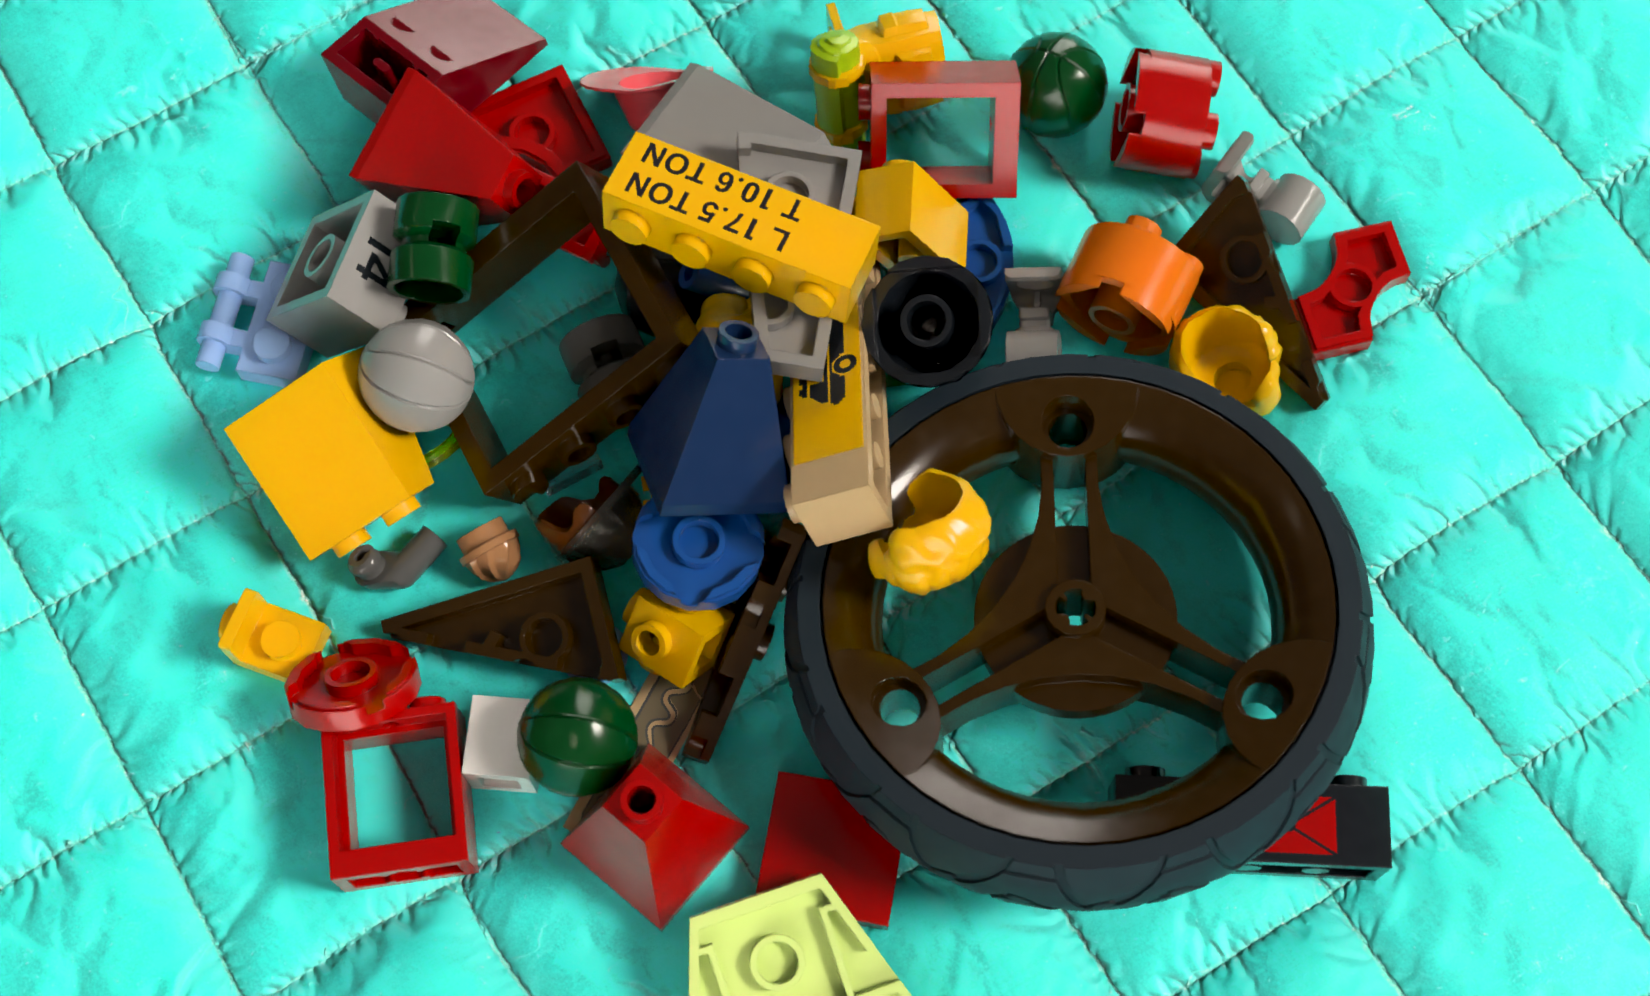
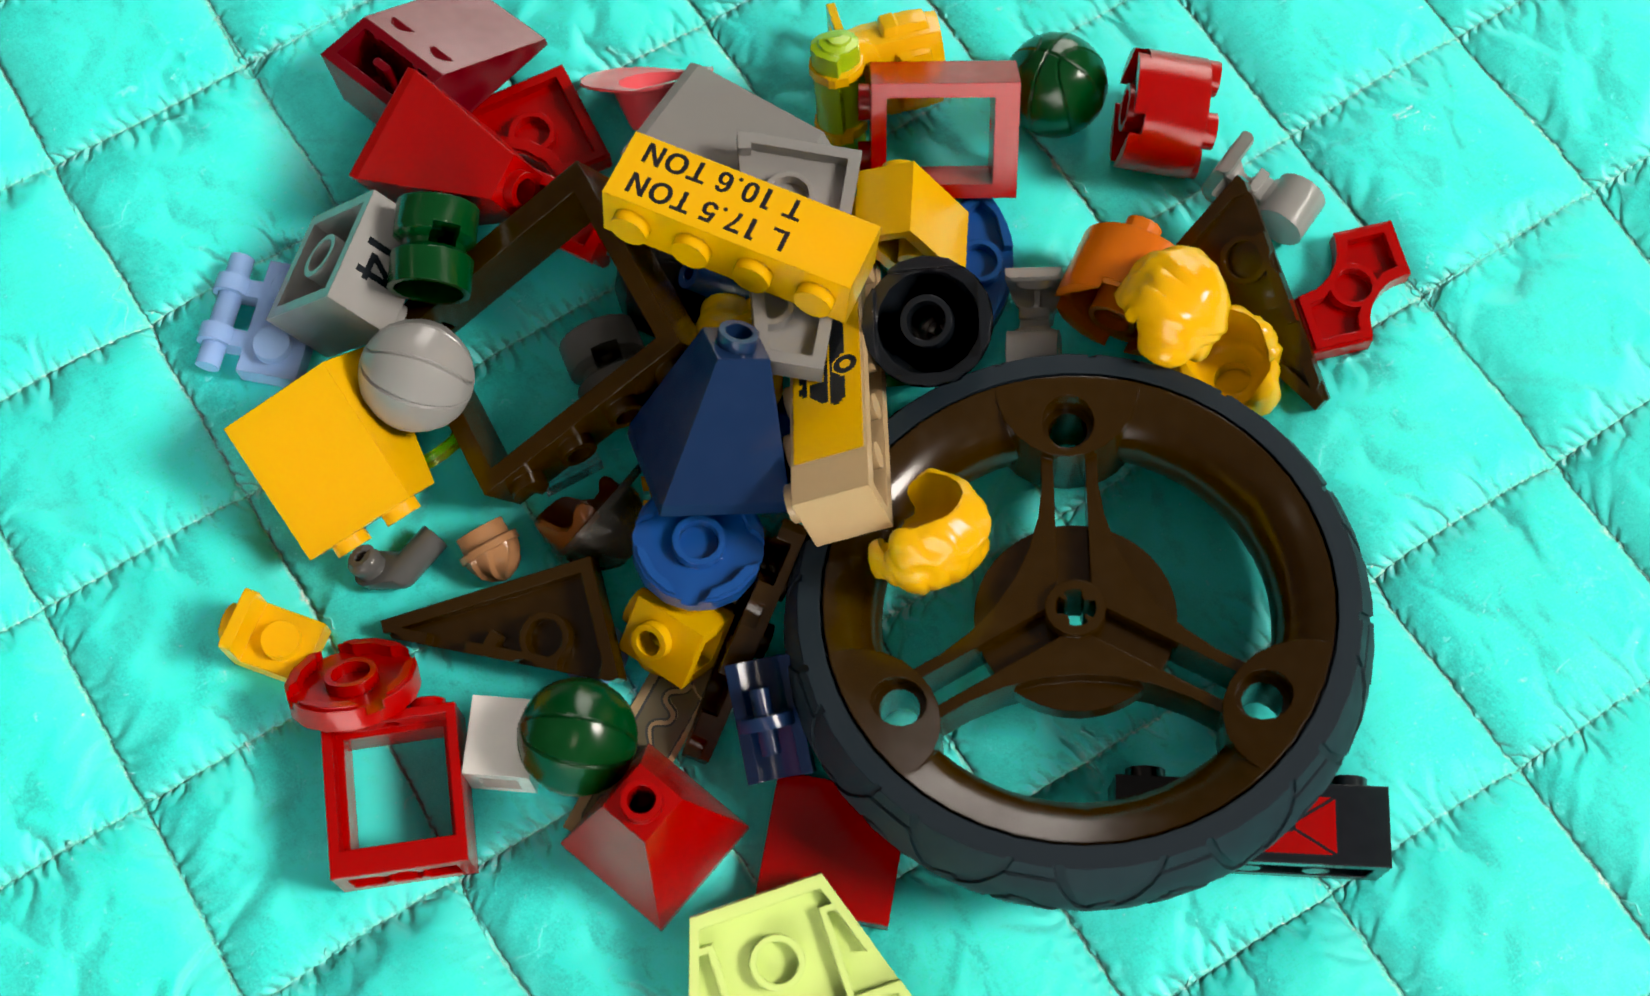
none -> dark blue hips [724,653,816,785]
none -> yellow hair [1114,245,1232,369]

